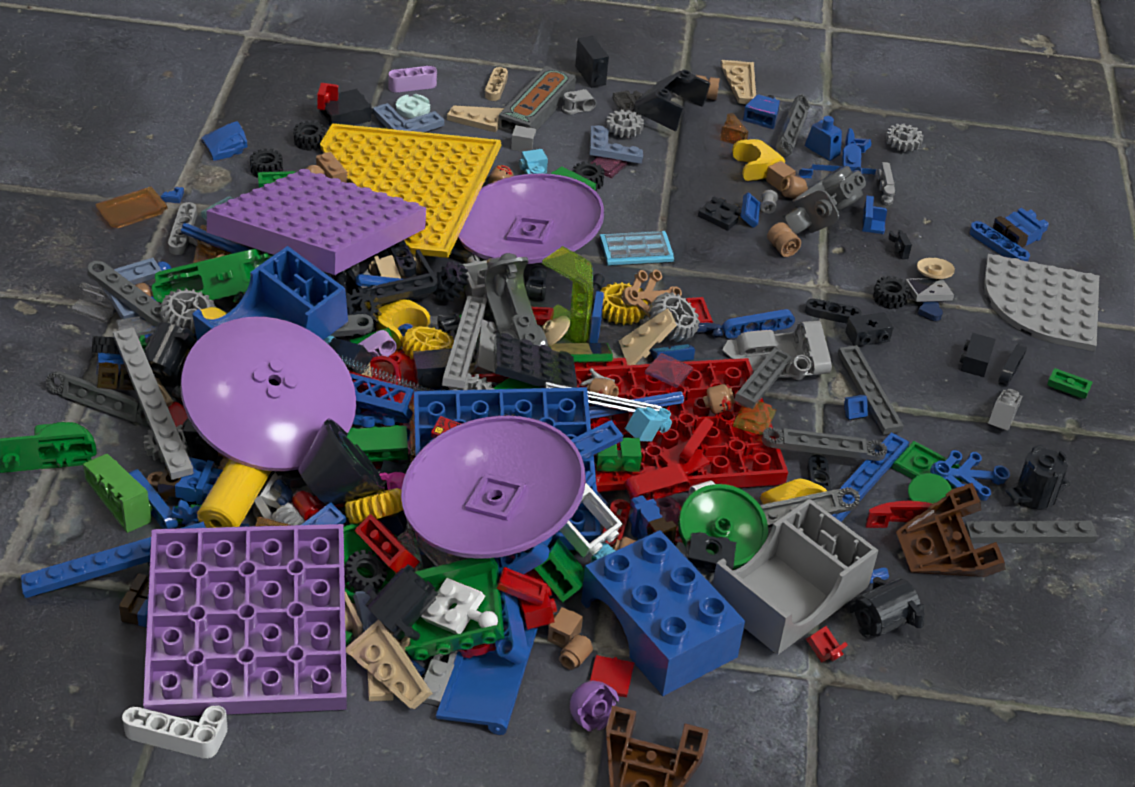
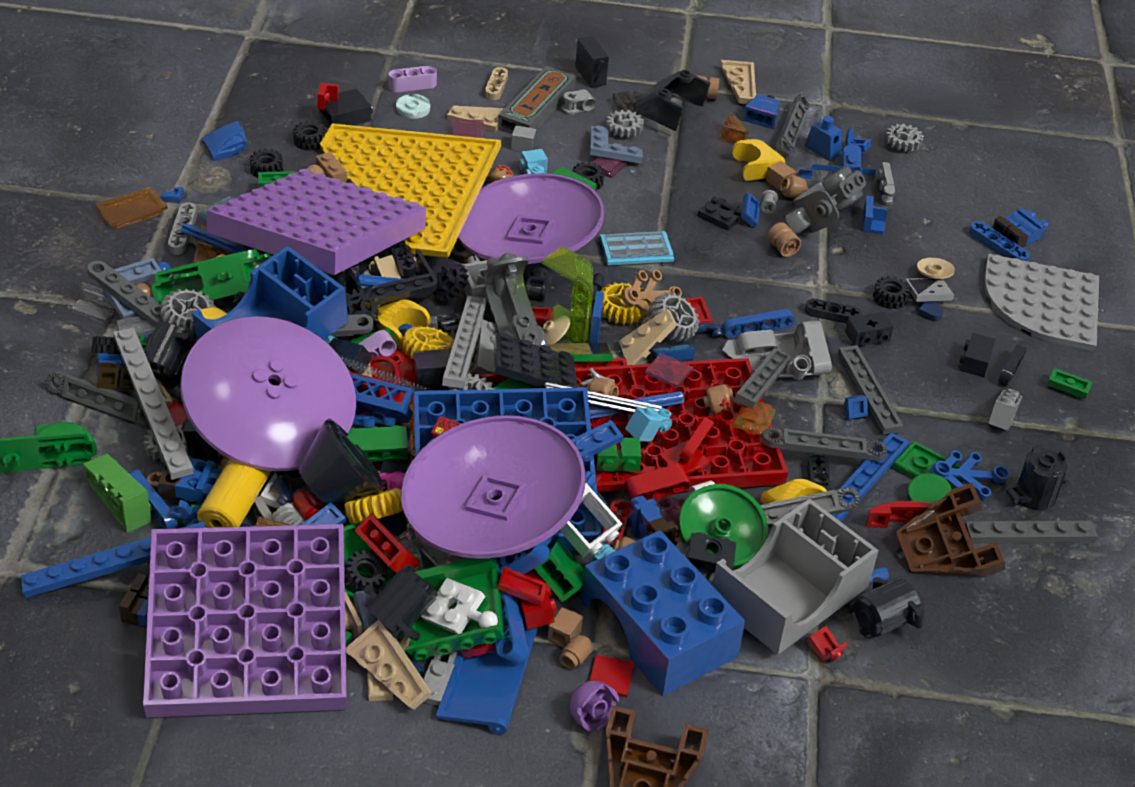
white beam [122,706,228,759] -> none
sand blue plate [373,103,444,132] -> none
black plate [888,230,912,260] -> none
none -> clear pink piece [452,119,484,138]

